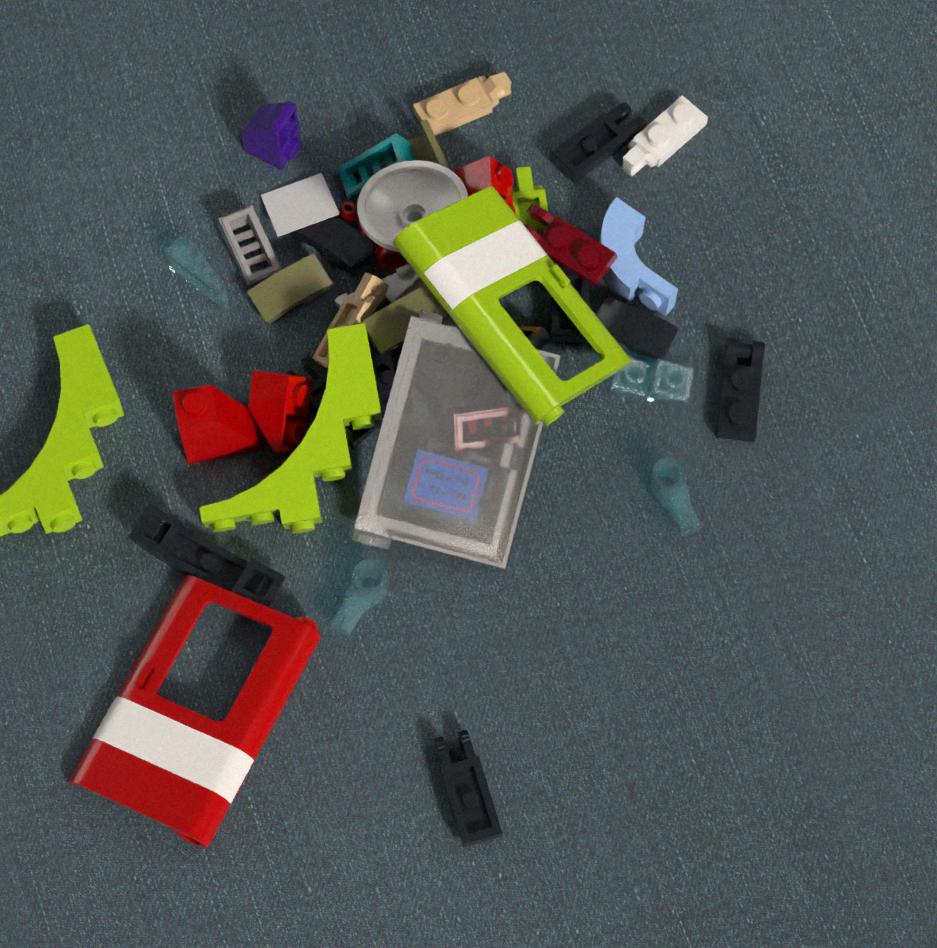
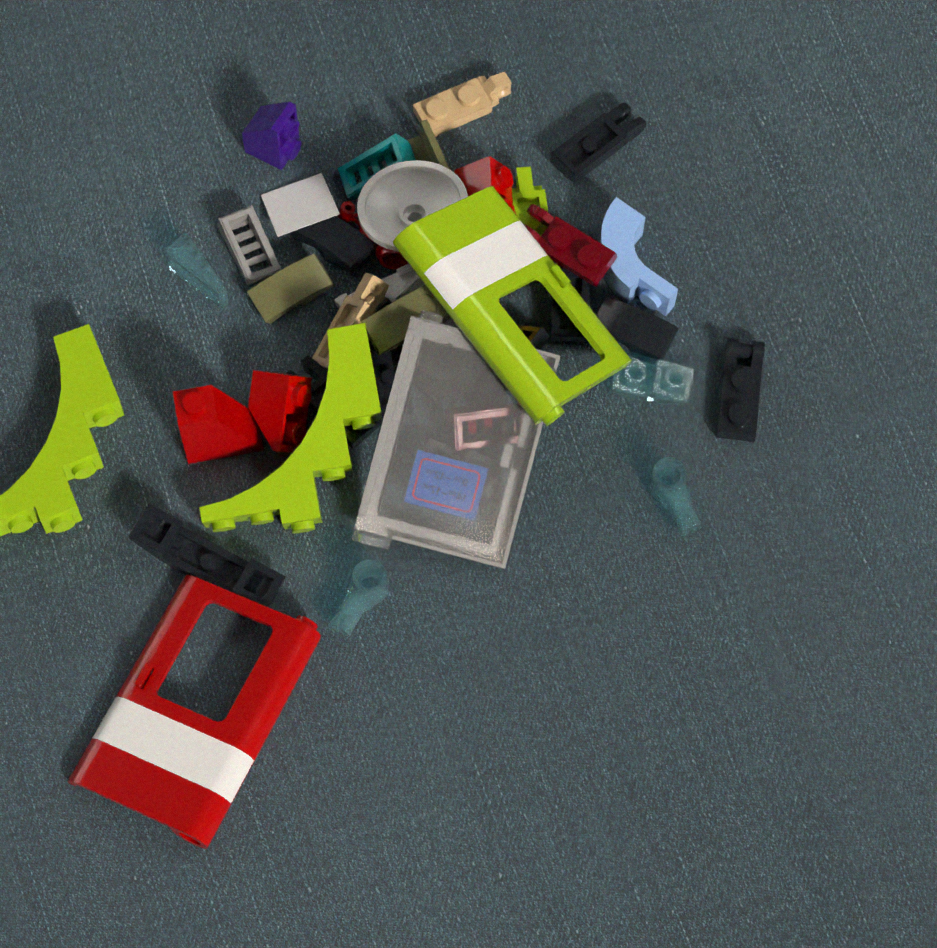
black hinge [434,730,502,848] -> none
white hinge [621,95,708,177] -> none

